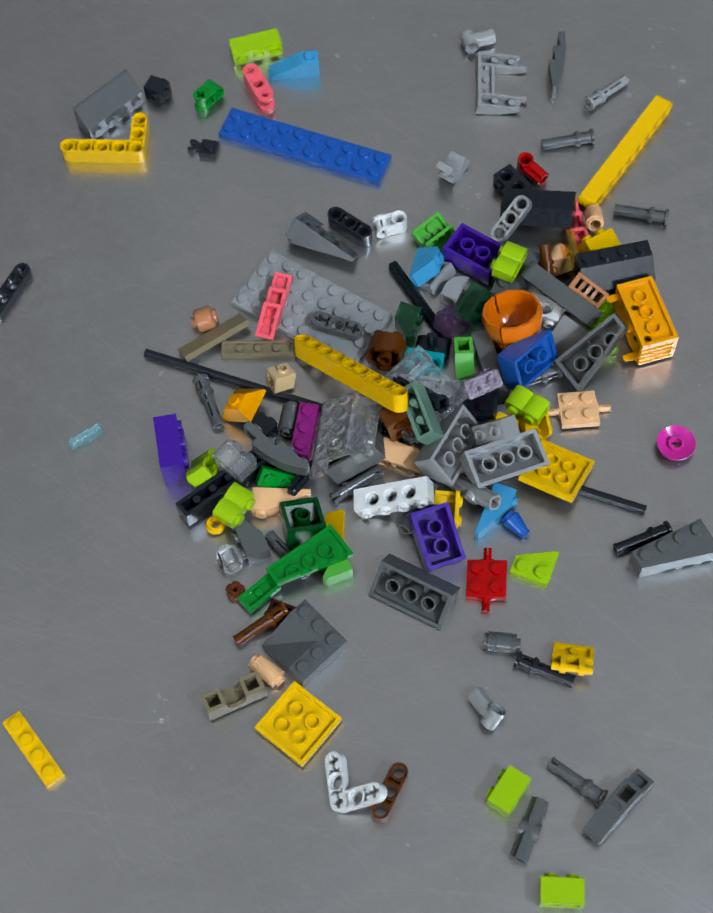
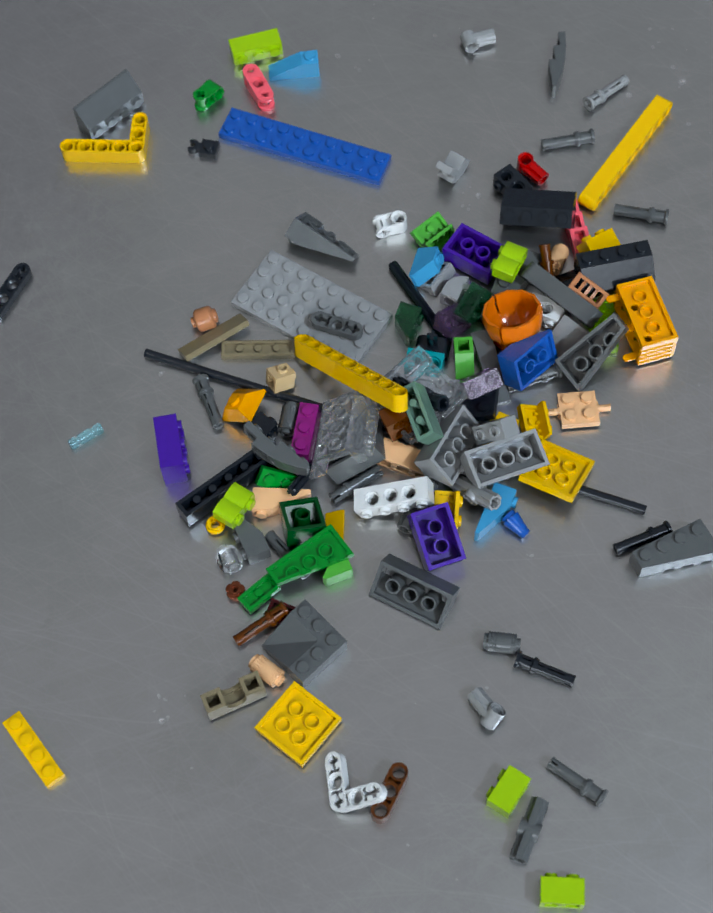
black brick [143,75,172,104] -> none
lime brick [186,448,222,488] -> none
clear brick [212,439,257,484] -> none
coral slope [255,272,293,340] -> none
black beam [327,207,372,247] -> none
reddish brown brick [366,330,407,372] -> none
red plate [466,547,507,613] -> none
light grey wedge [475,51,527,115] -> none
light grey beam [491,195,532,242] -> none
lime brick [505,385,550,426] -> none
lime wing [509,551,559,588] -> none
yellow plate [551,642,594,676] -> none
clear yellow plate [565,229,578,270] -> none
dark grey slope [582,768,654,845] -> none
light nougat head [584,205,604,232] -> none
dark pink dish [657,425,696,461] -> none

